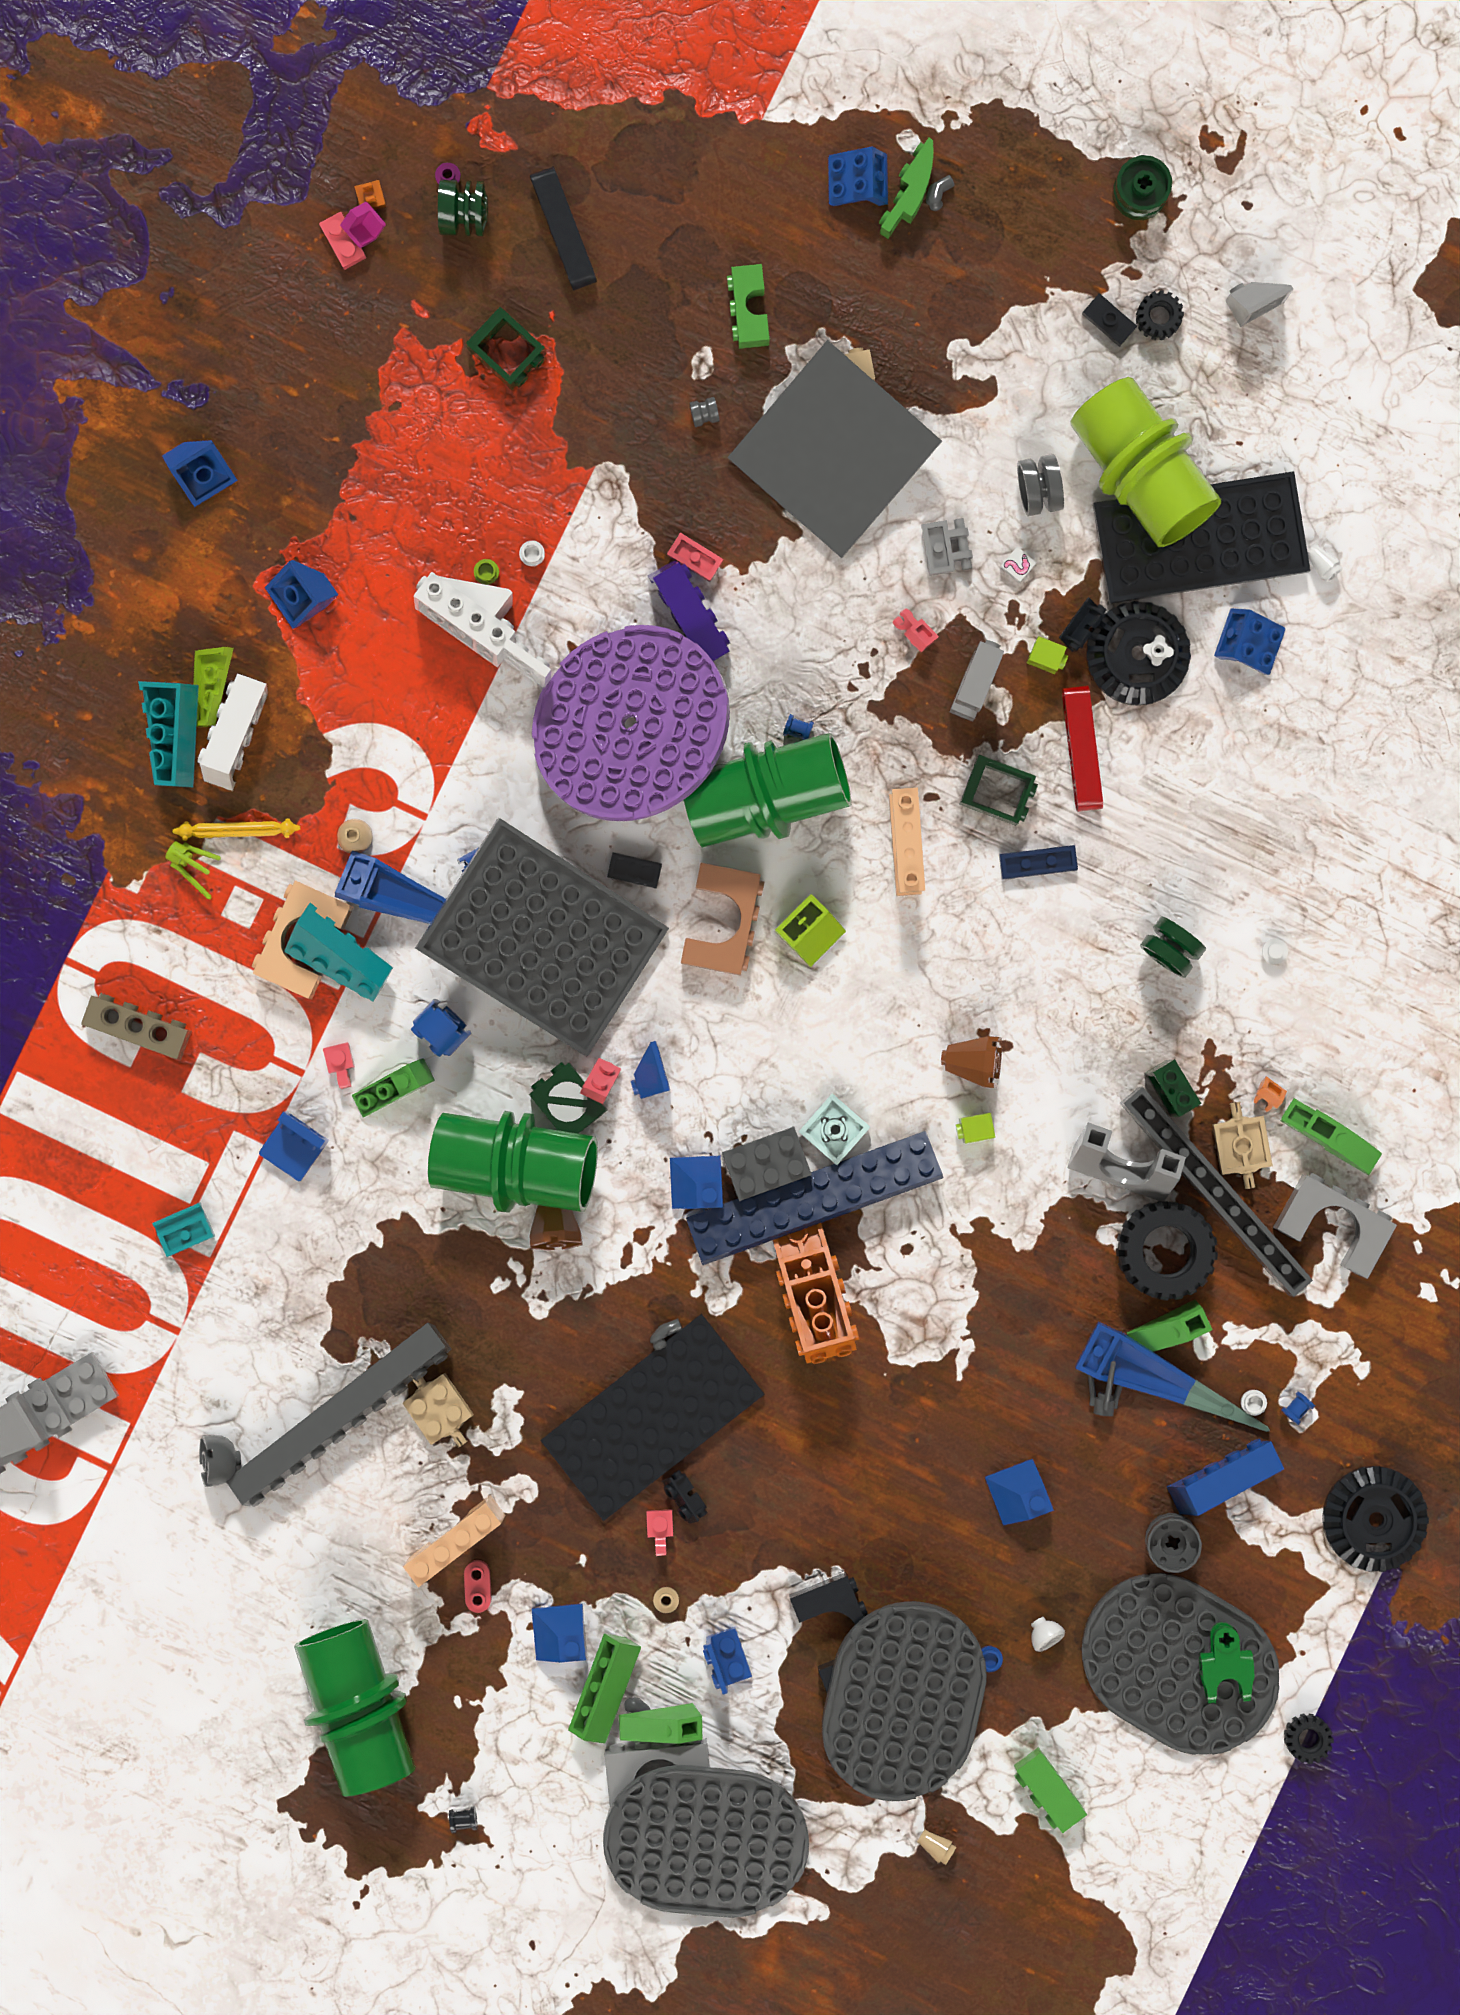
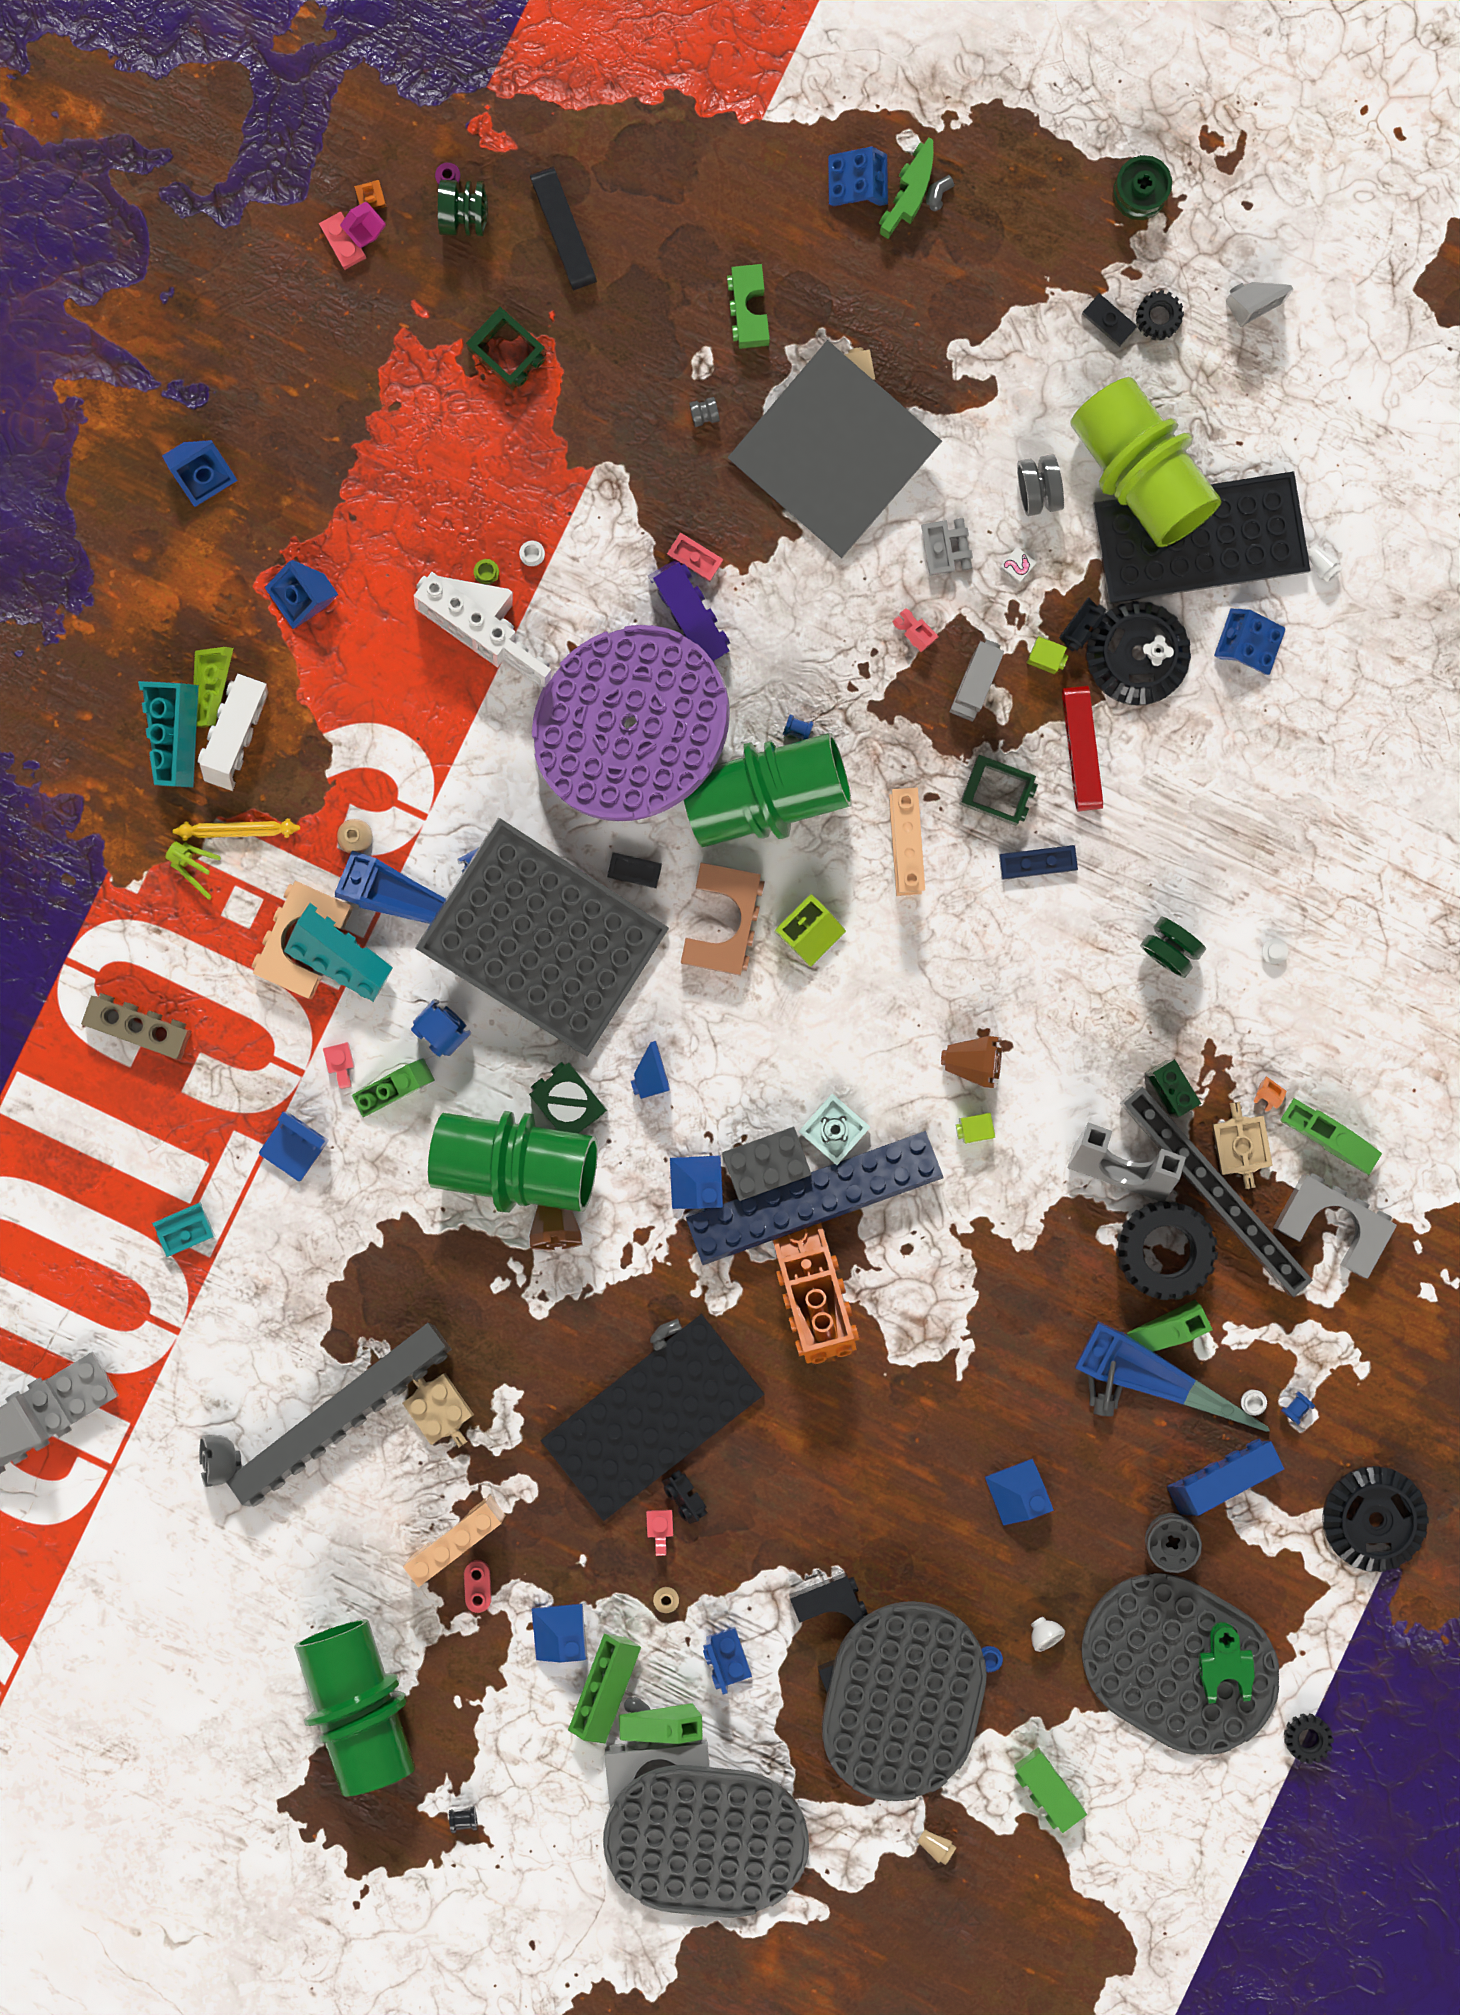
coral plate [580,1058,621,1104] -> none

